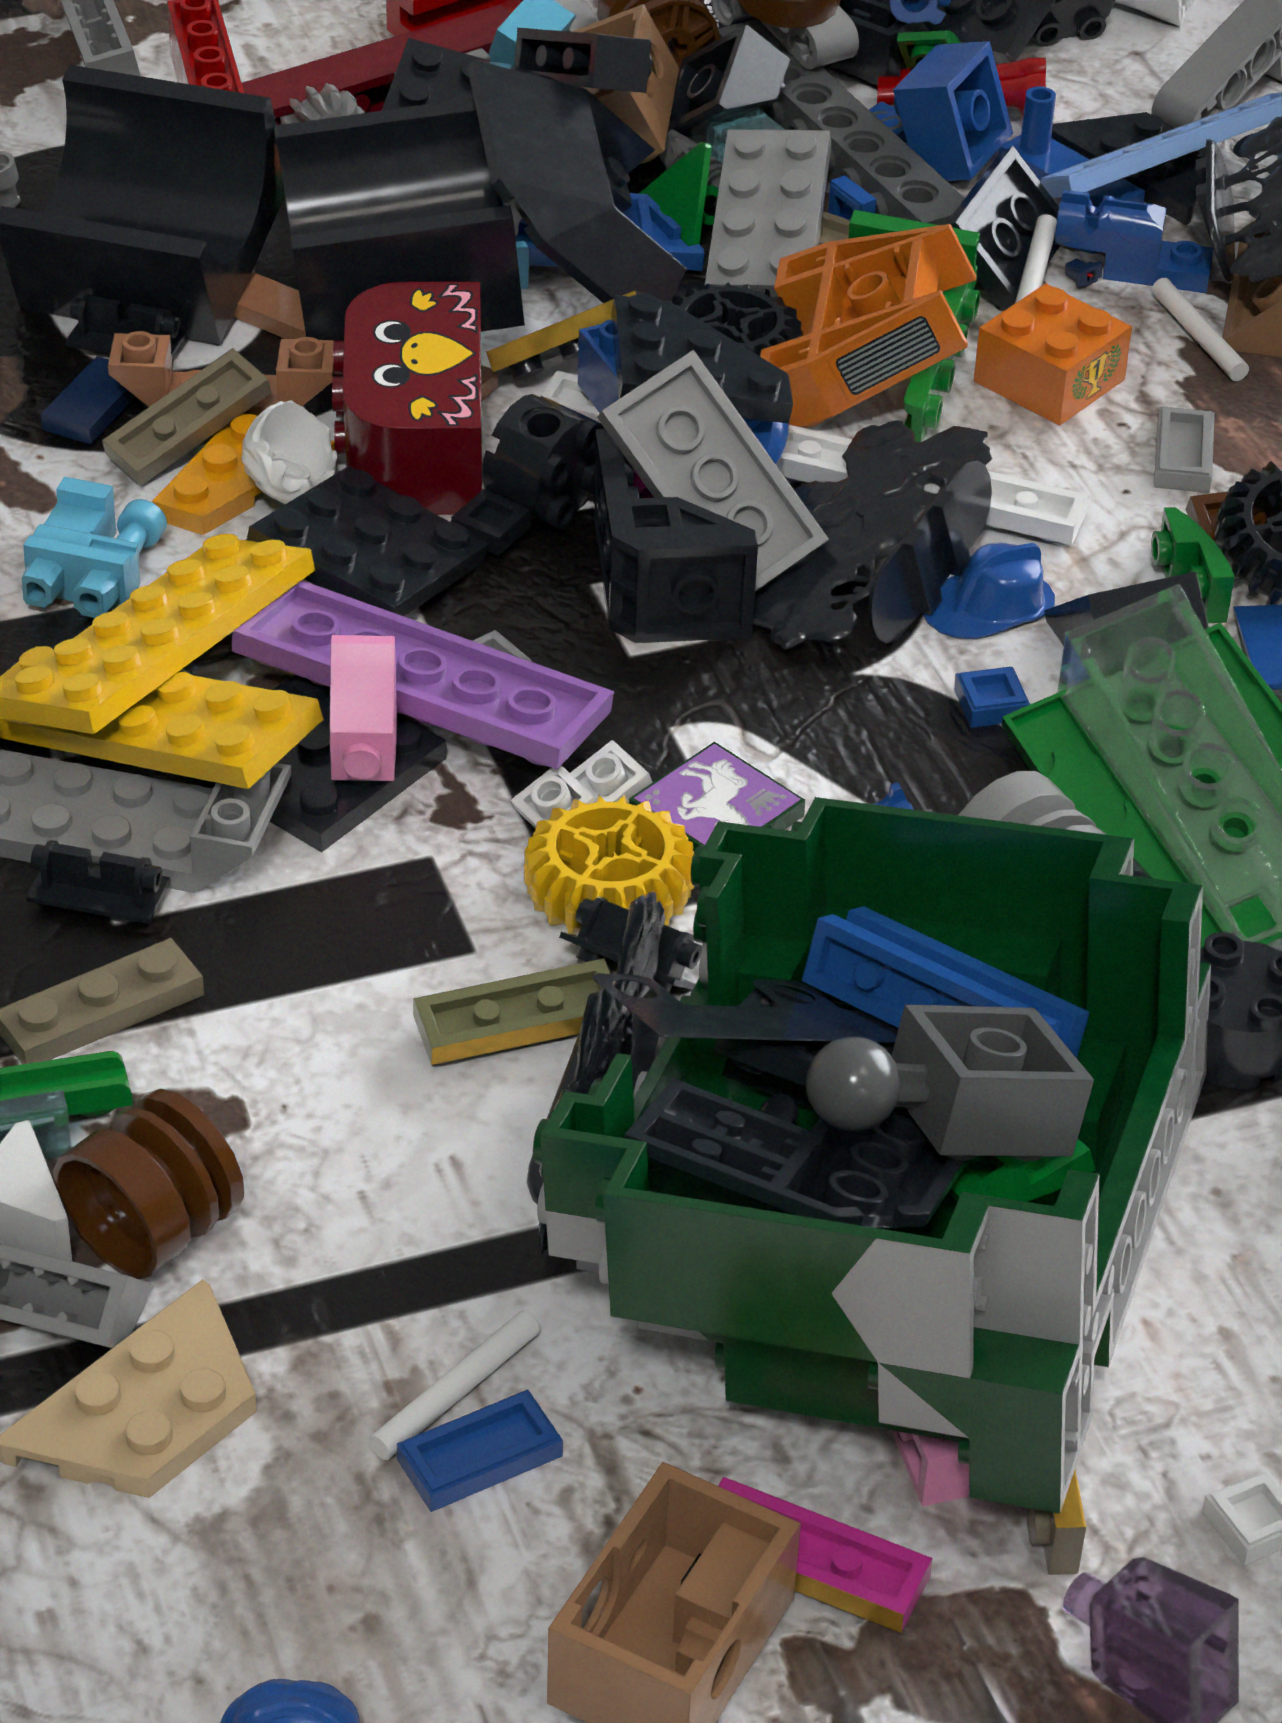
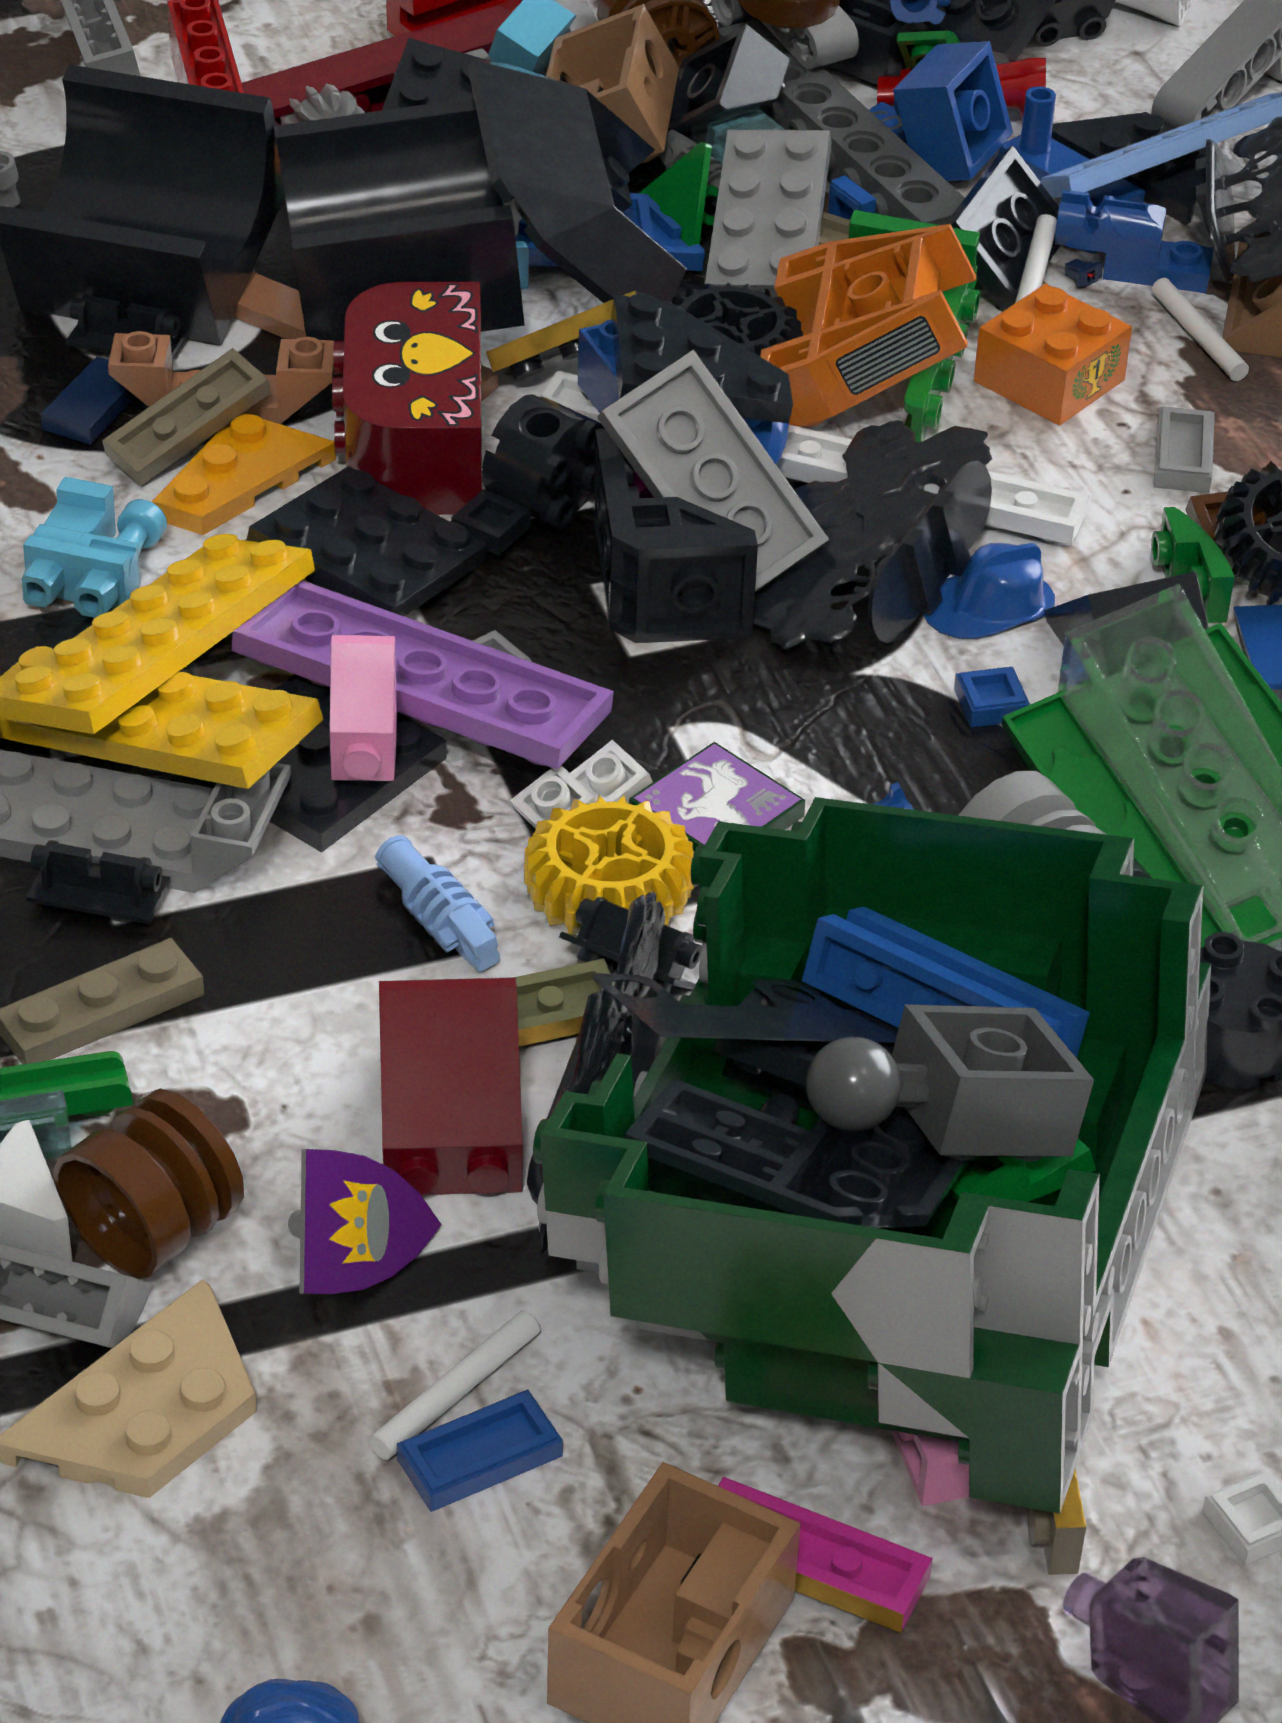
white hair [241,400,337,504] -> none
black brick [514,27,652,93] -> none
none -> dark purple shield [288,1149,442,1294]
none -> light blue hinge [375,835,500,972]
none -> dark red slope [379,977,523,1196]

